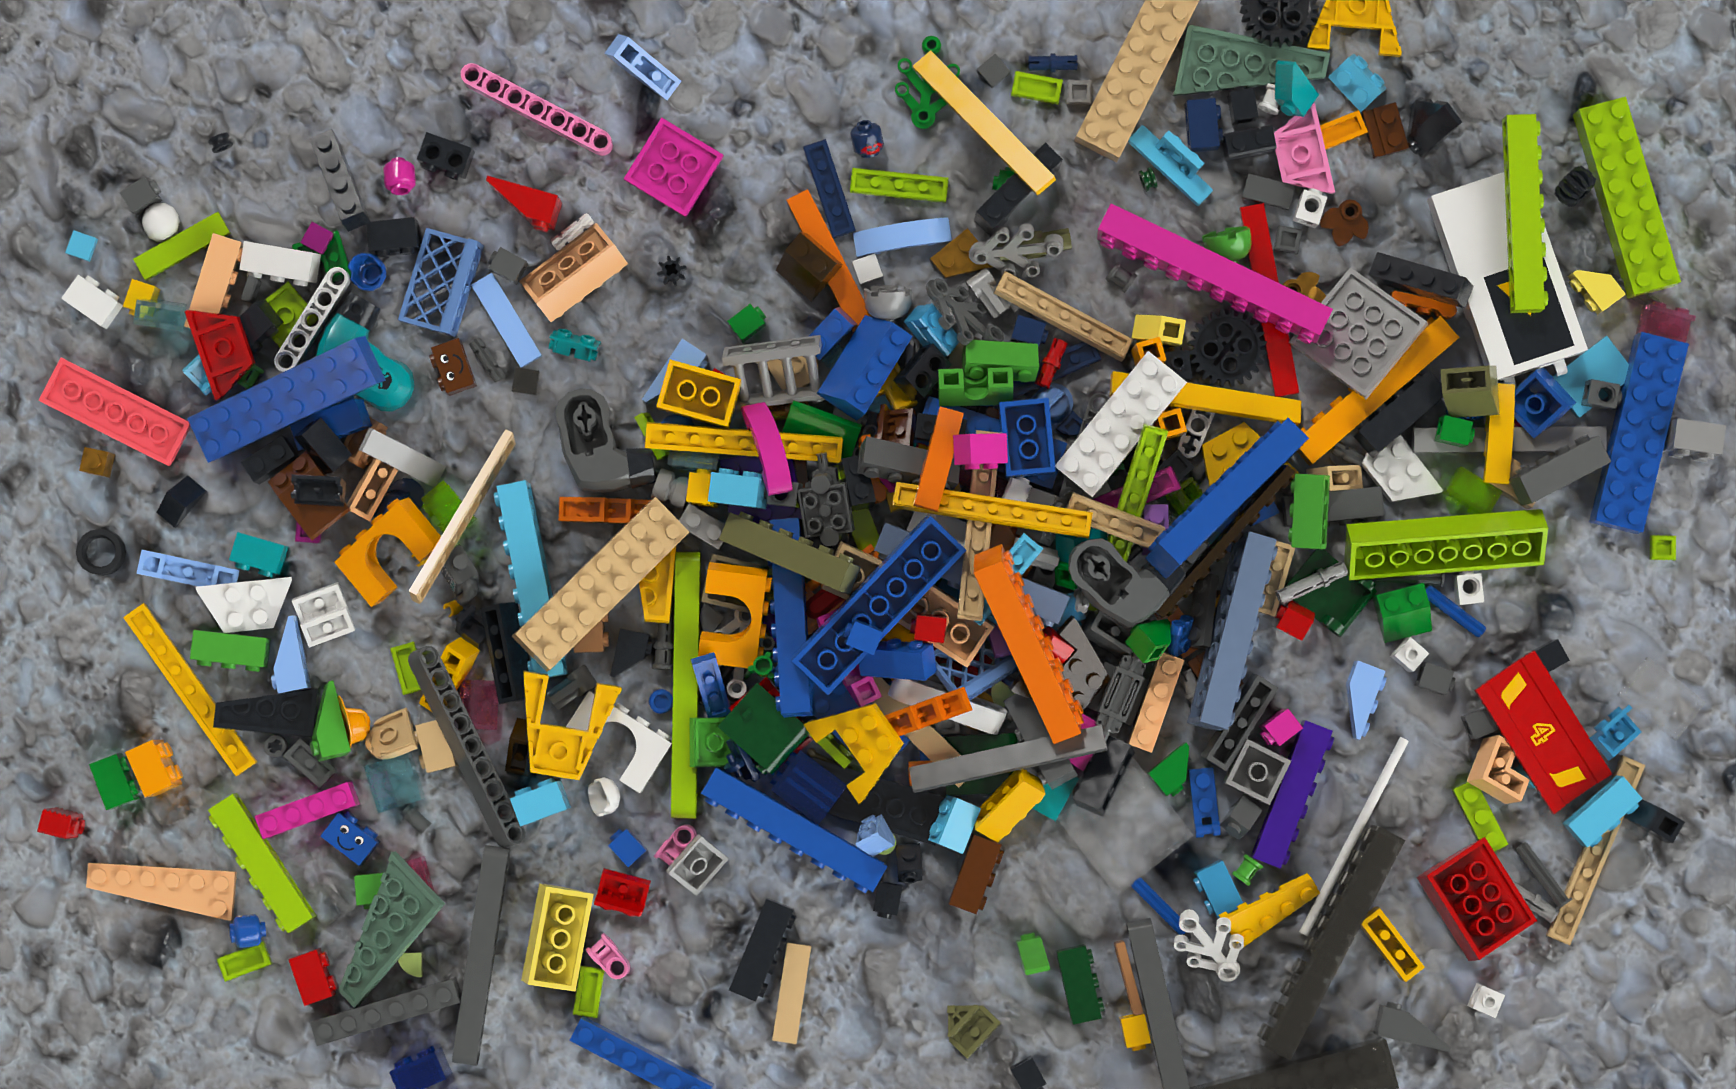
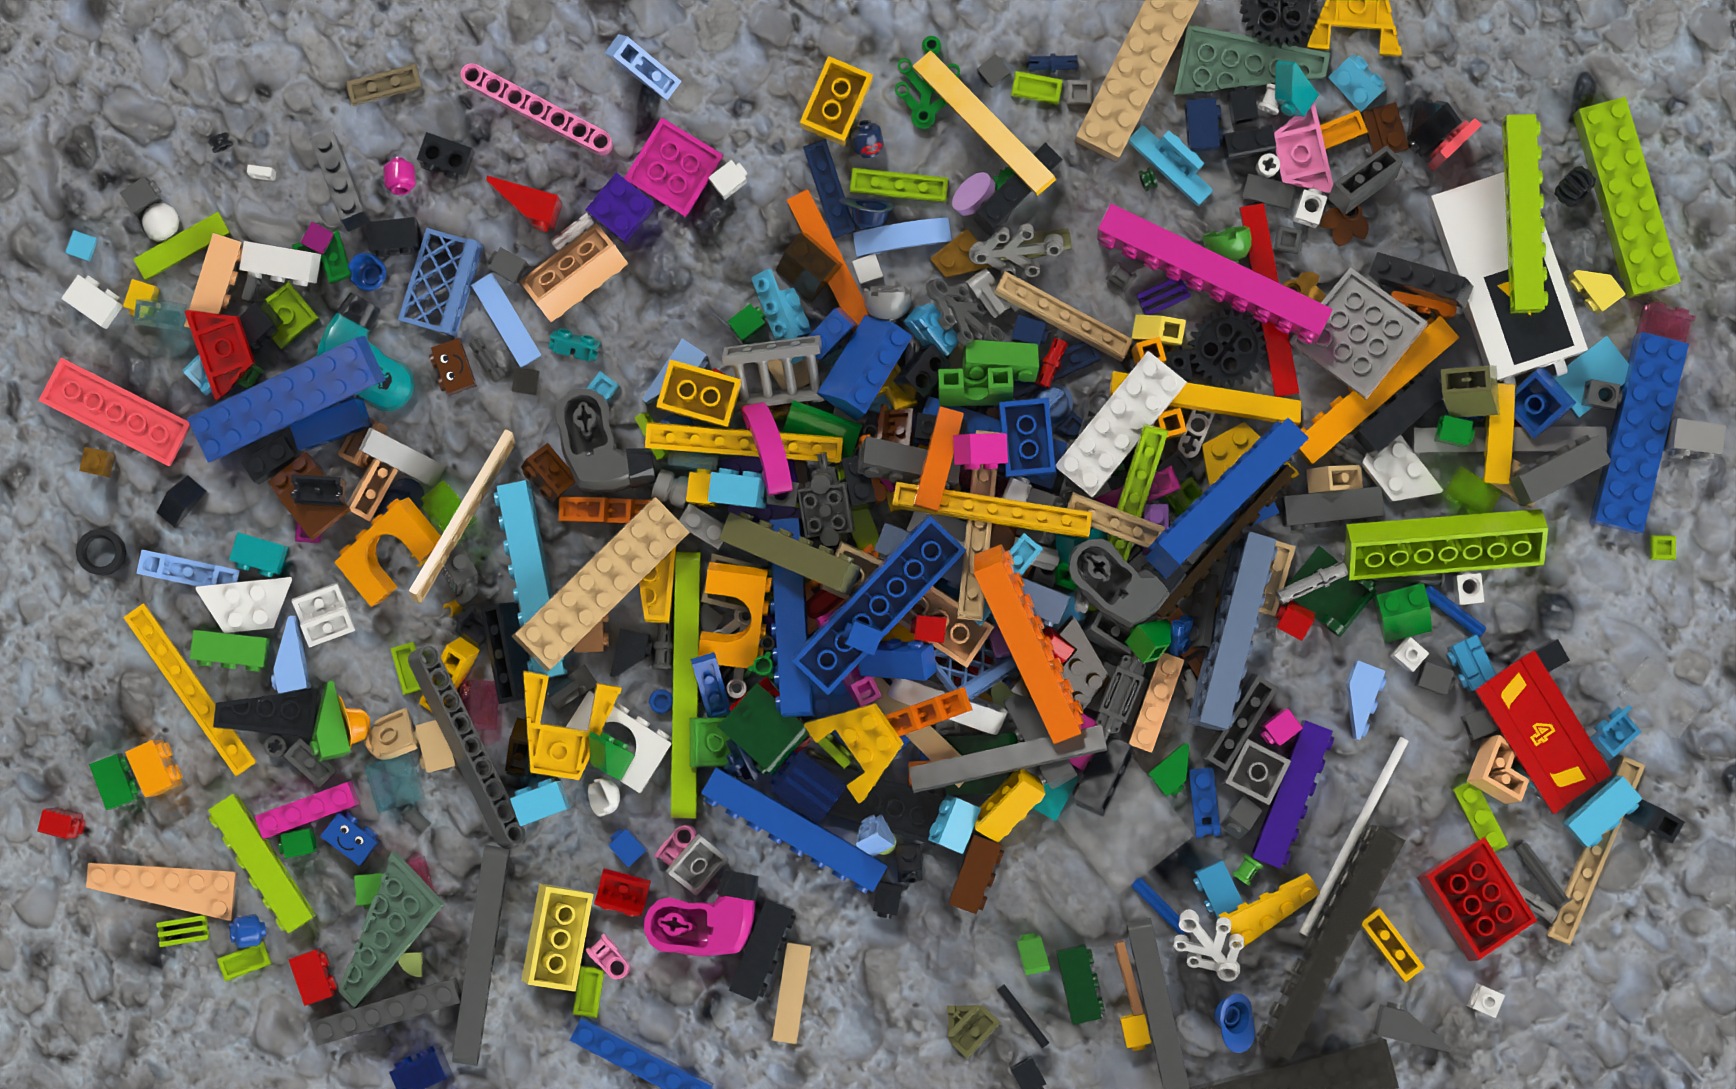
white beam [274,267,351,372] -> none
black hinge [294,418,352,474] -> none
black gear [657,256,687,287] -> none
bright green brick [1288,474,1330,549] -> none
none -> lime tile [156,915,210,947]
none -> white tile [247,165,276,181]
none -> green brick [278,828,318,859]
none -> dark tan tile [346,64,423,106]
none -> reddish brown bracket [521,443,576,503]
none -> dark purple brick [585,172,656,244]
none -> medium azure tile [586,371,620,403]
none -> green slope [589,731,635,780]
none -> dark pink piece [644,870,759,956]
none -> white brick [708,160,747,200]
none -> medium azure bracket [751,269,812,365]
none -> yellow brick [800,56,873,147]
none -> dark blue piece [839,198,895,229]
none -> lavender tile [952,172,995,216]
none -> black piece [997,984,1050,1048]
none -> dark purple tile [1136,279,1191,315]
none -> blue piece [1214,994,1255,1053]
none -> white bush [1255,153,1280,178]
none -> dark grey brick [1328,145,1403,215]
none -> coral plate [1427,118,1482,172]
none -> dark azure brick [1446,634,1496,691]

